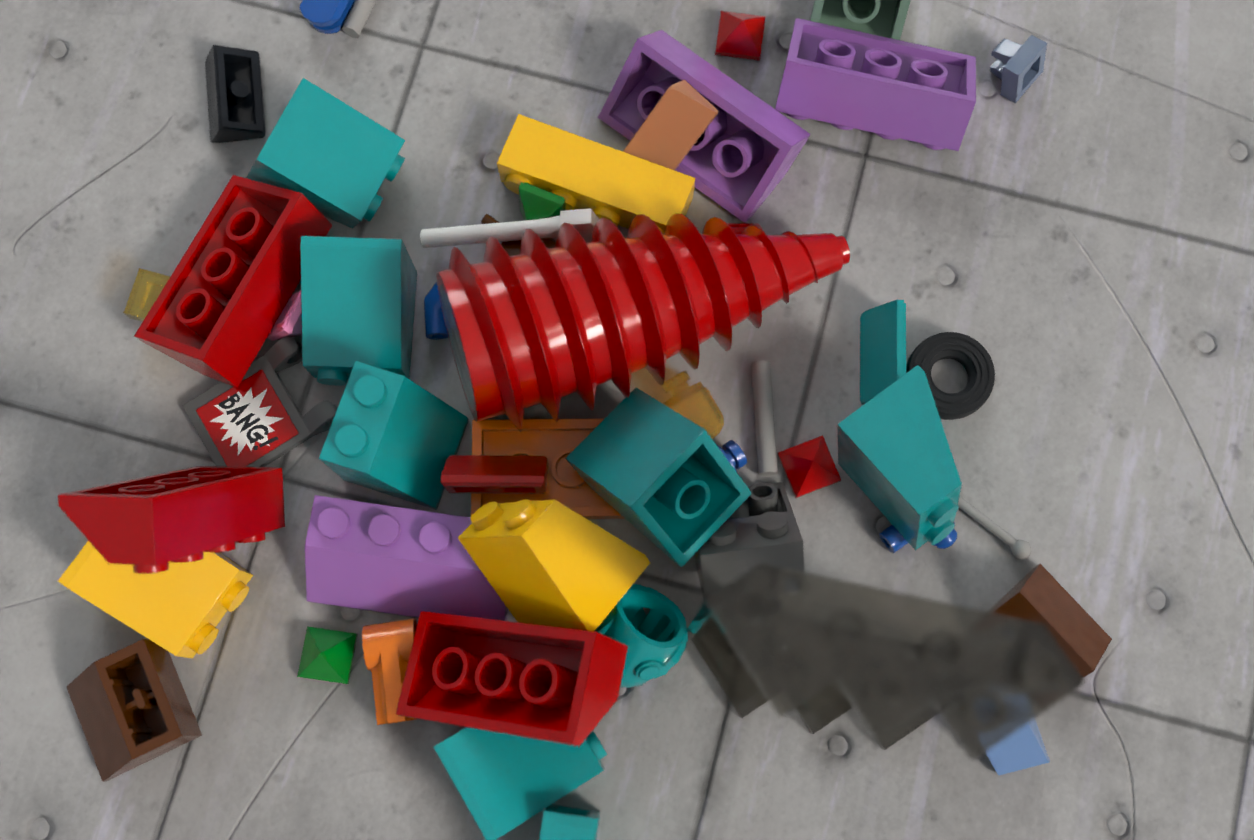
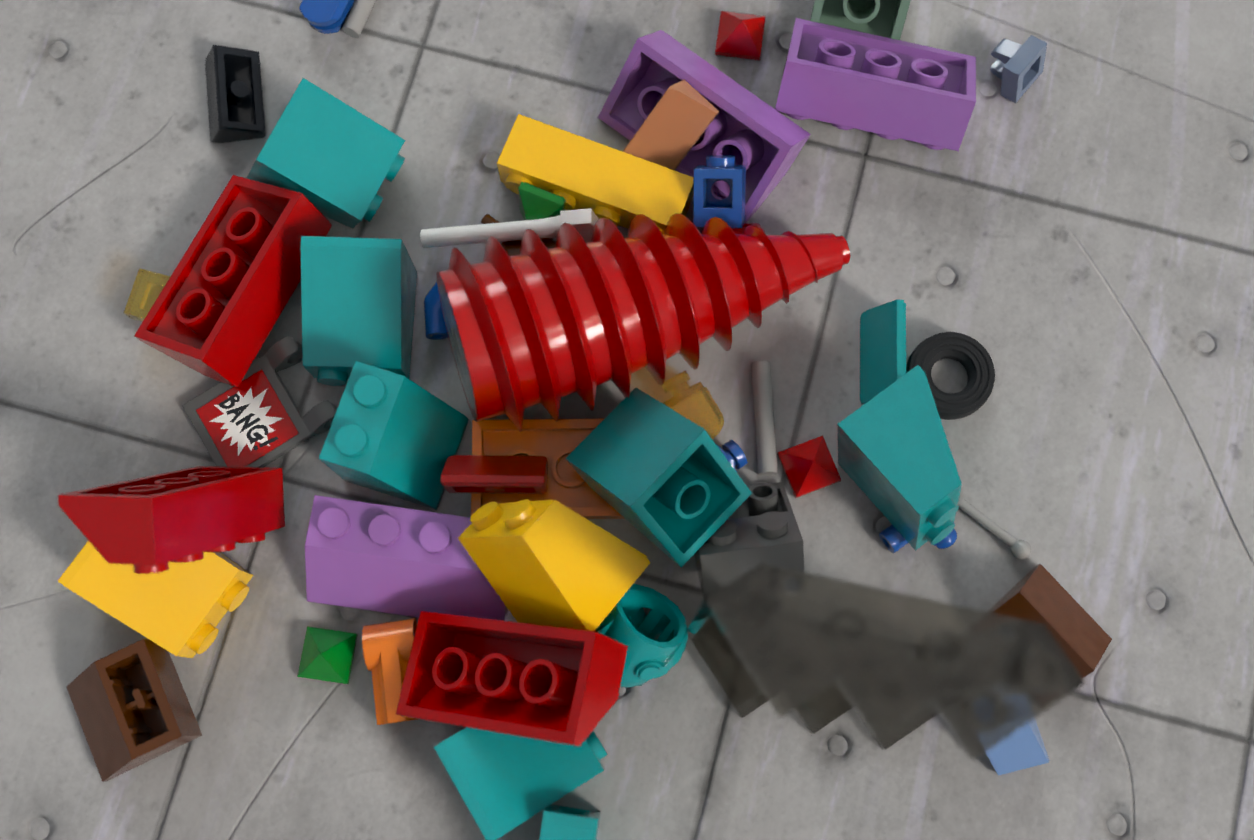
bright pink slope [267,291,302,341] -> none
none -> blue brick [693,155,746,228]

